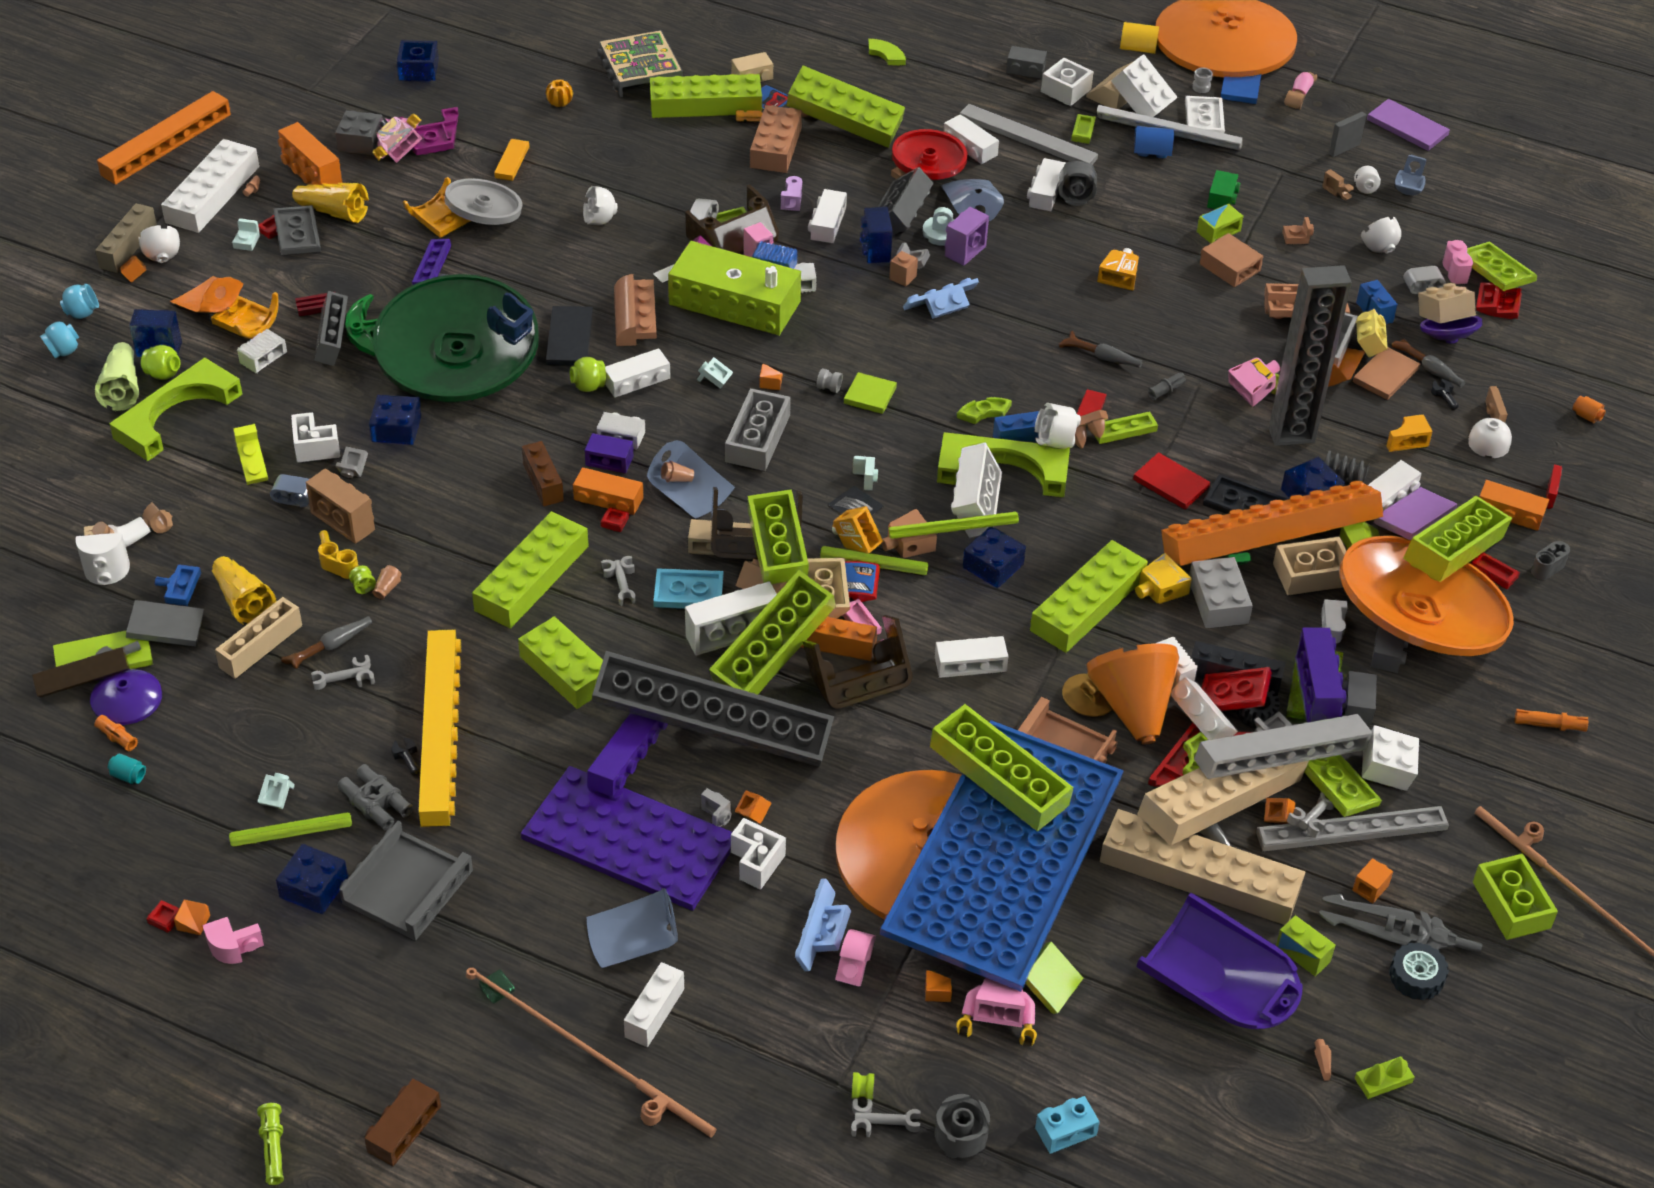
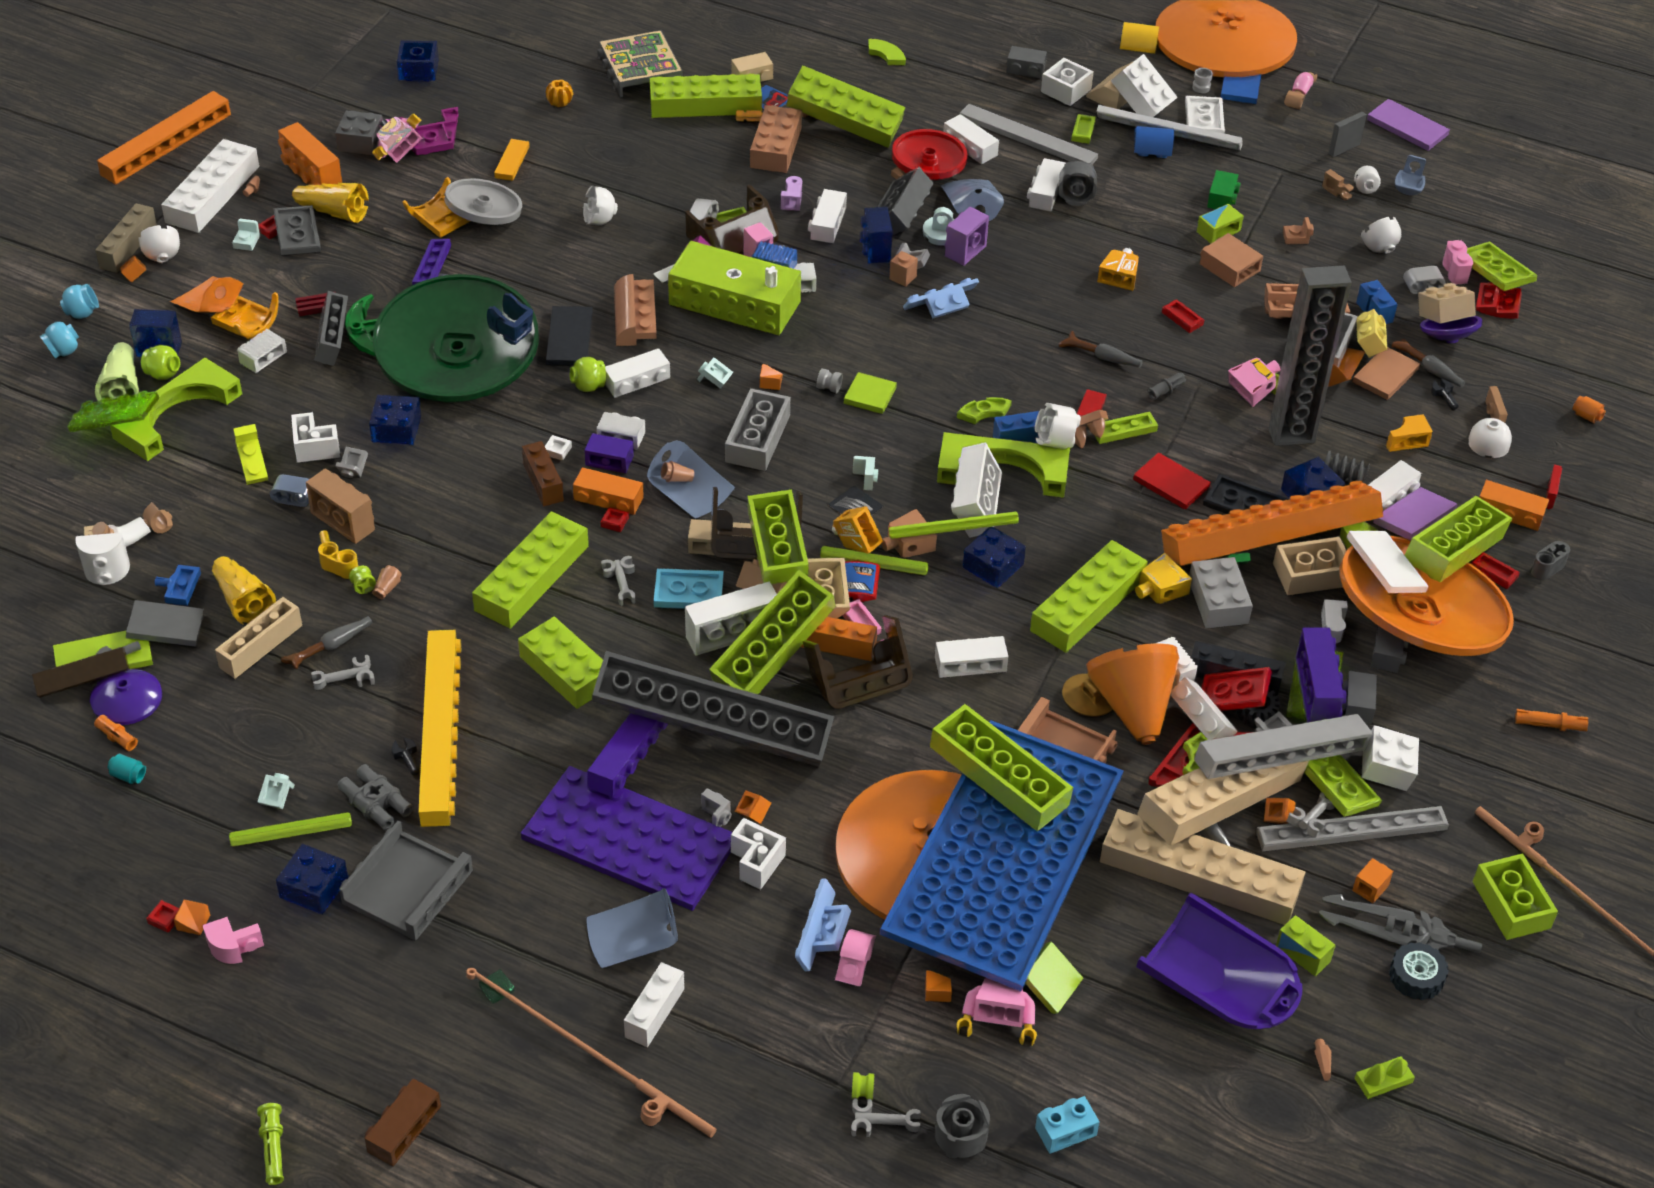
none -> clear neon green tile [67,391,160,432]
none -> white plate [545,435,572,461]
none -> red tile [1162,299,1205,333]
none -> white tile [1347,531,1429,593]

